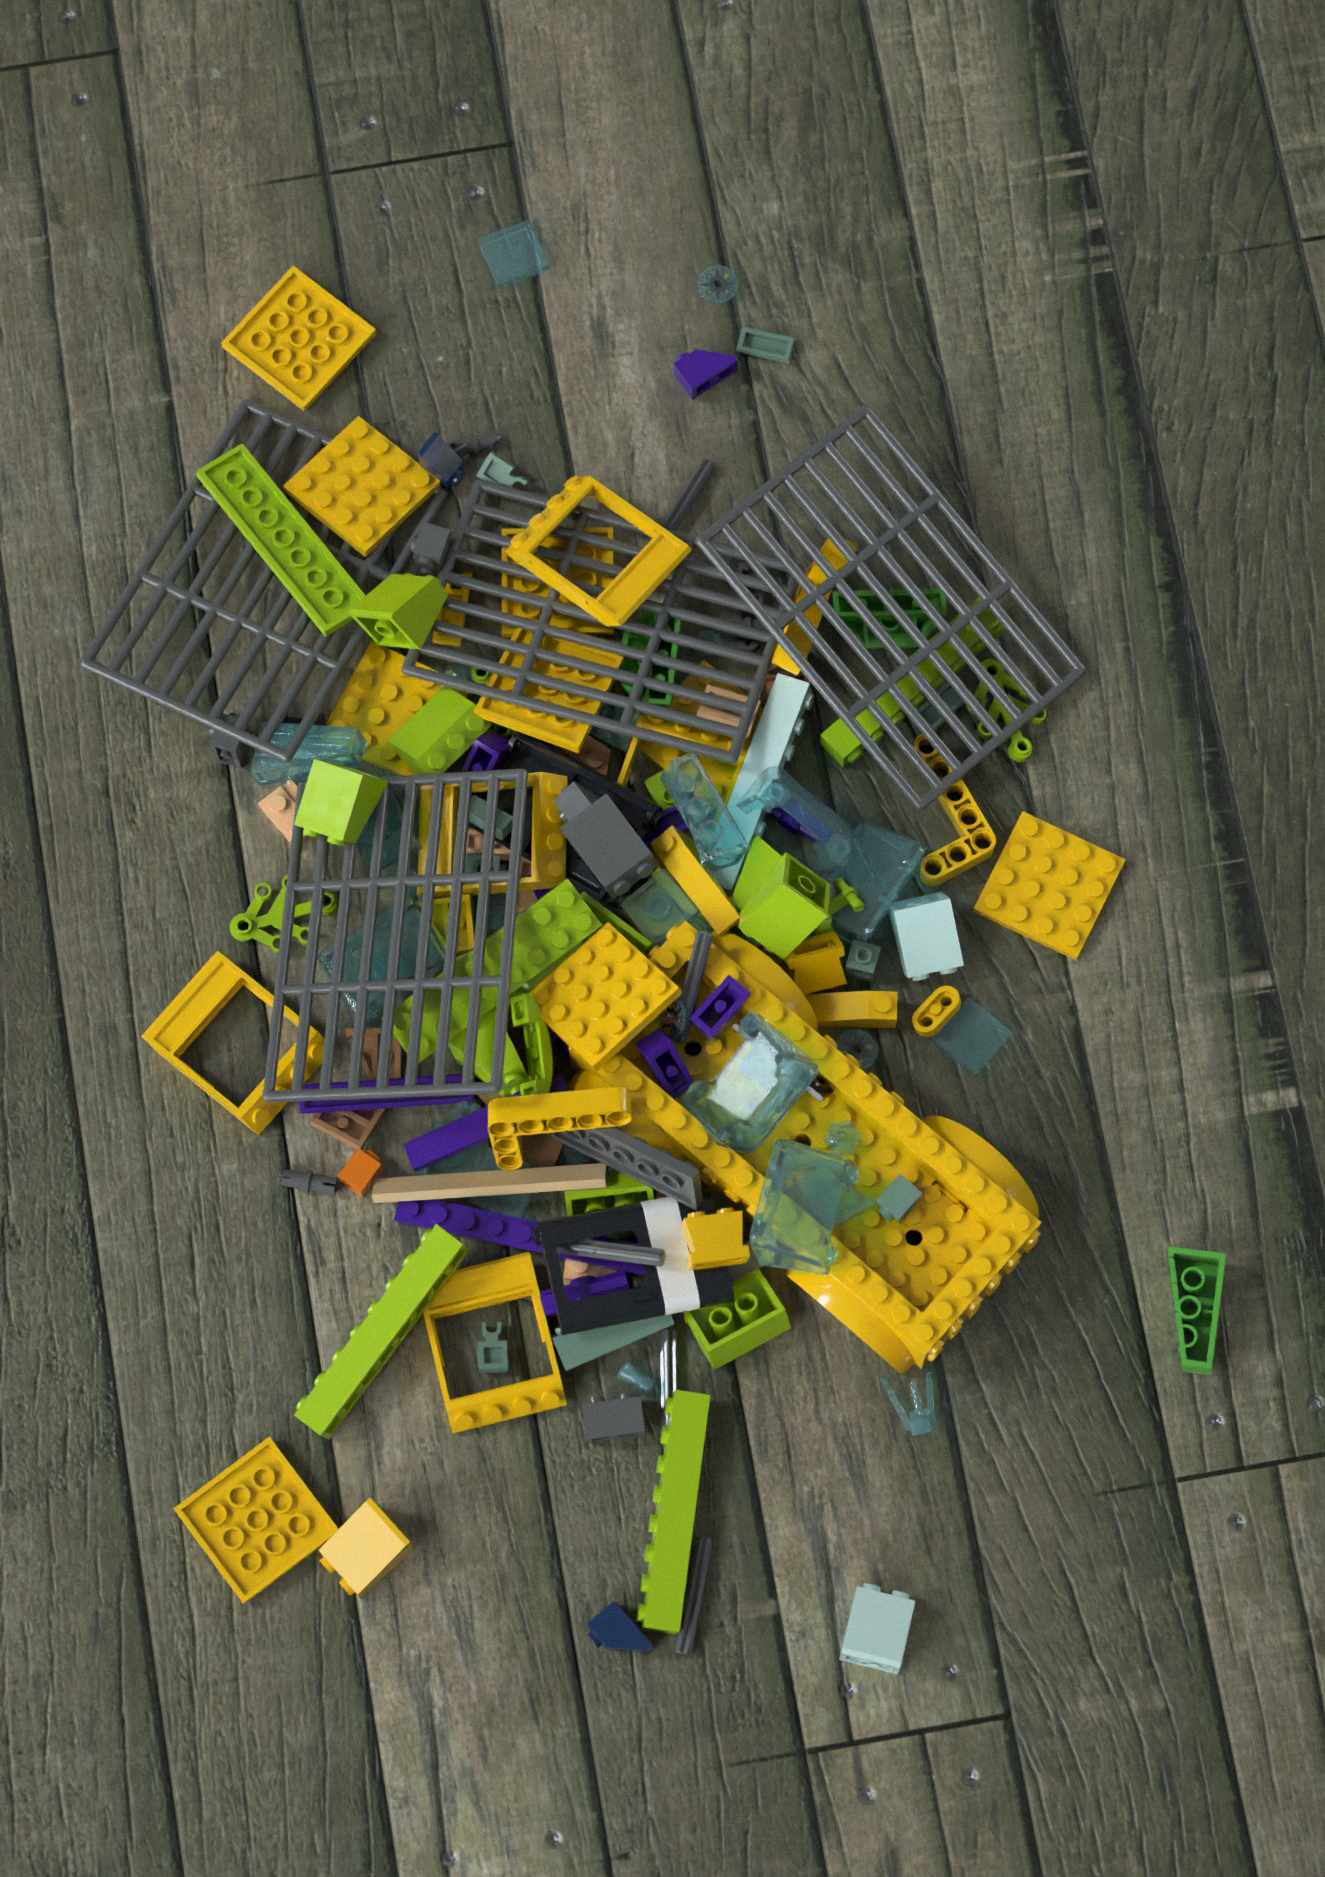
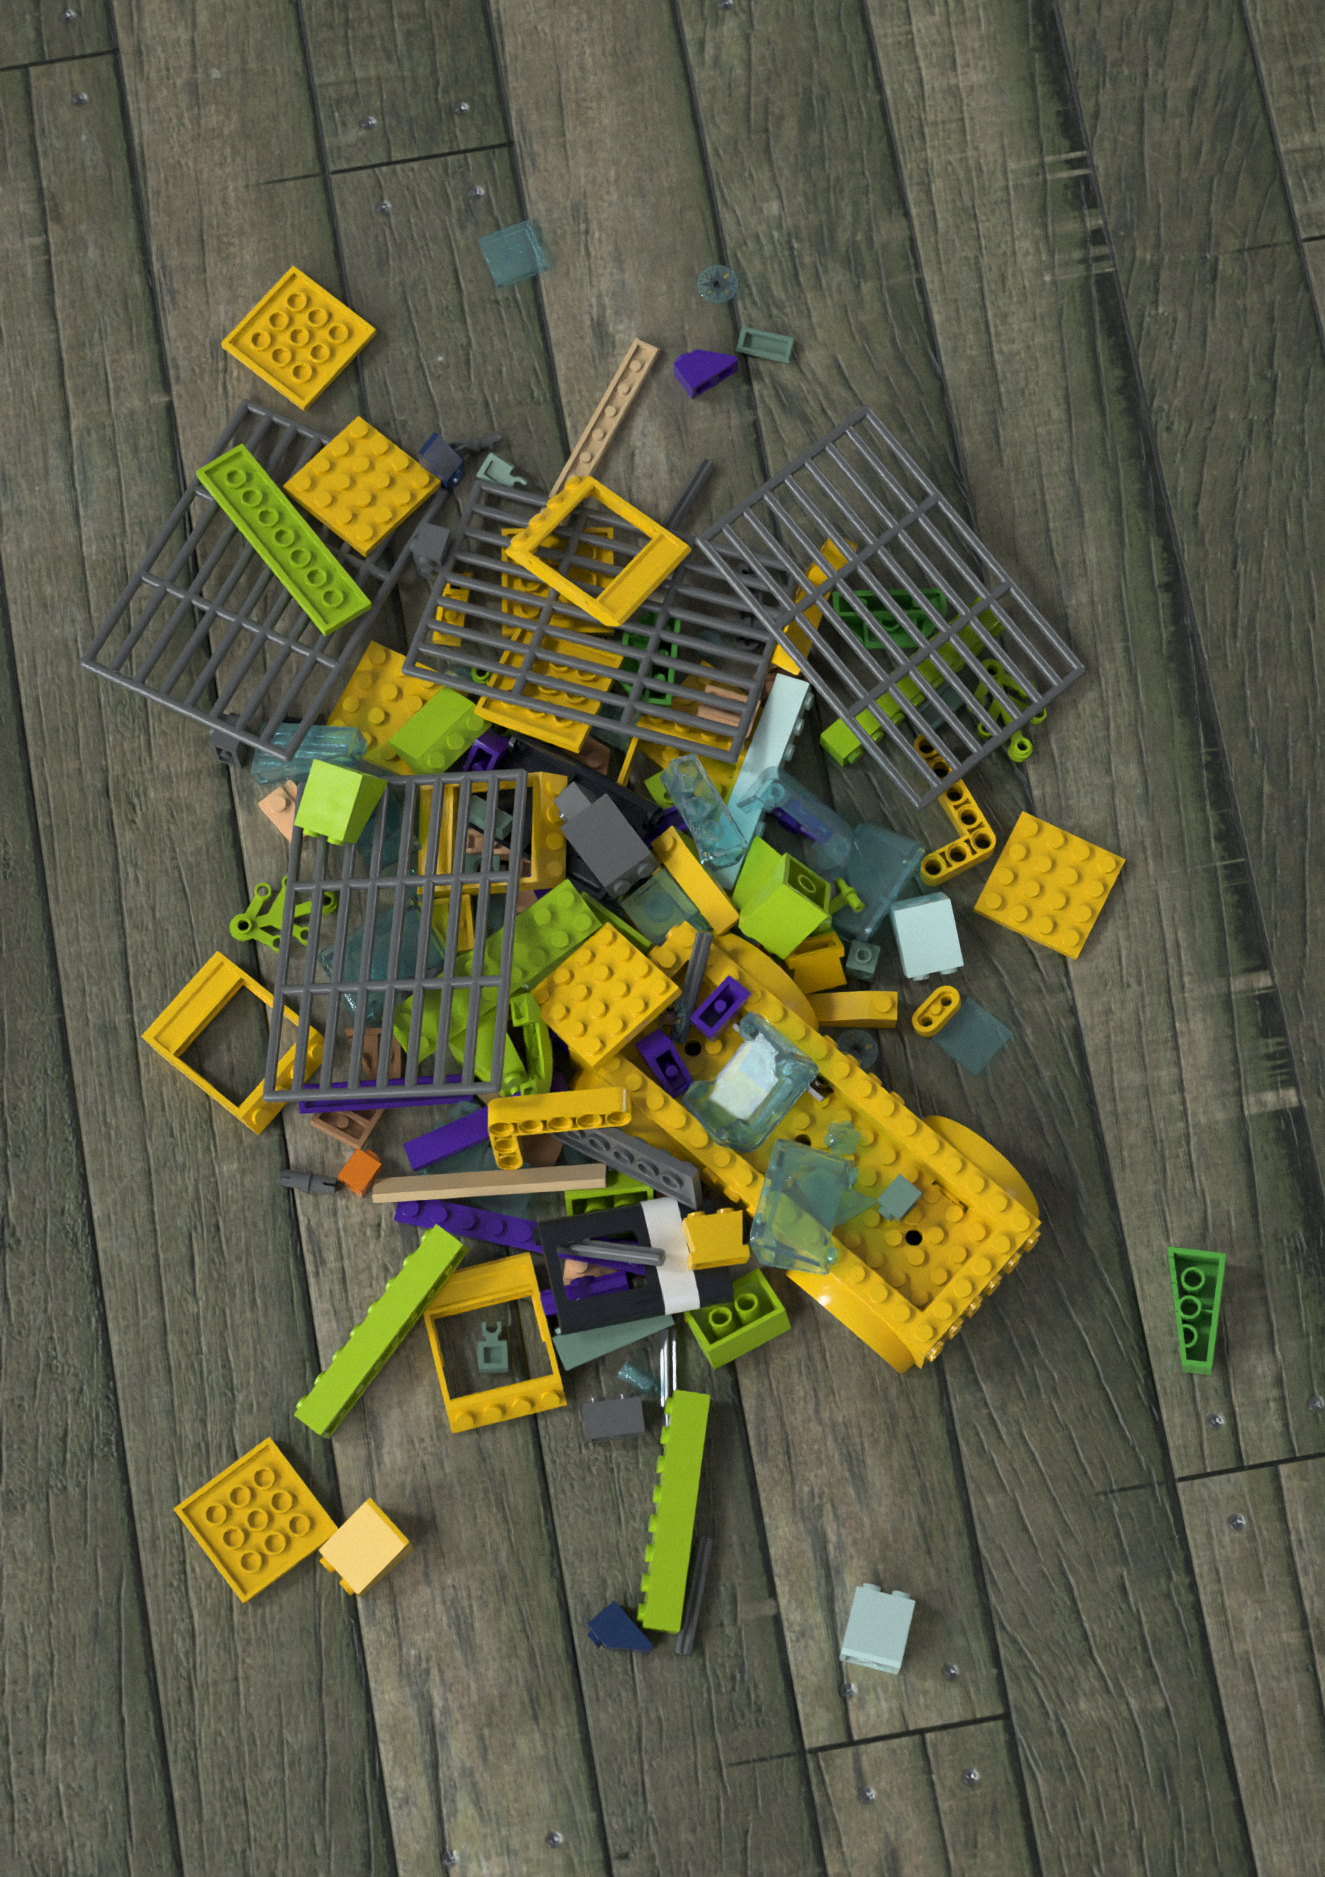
lime slope [349,573,449,650] -> none
clear light blue plant [880,1371,937,1437] -> none
none -> tan tile [539,338,660,527]

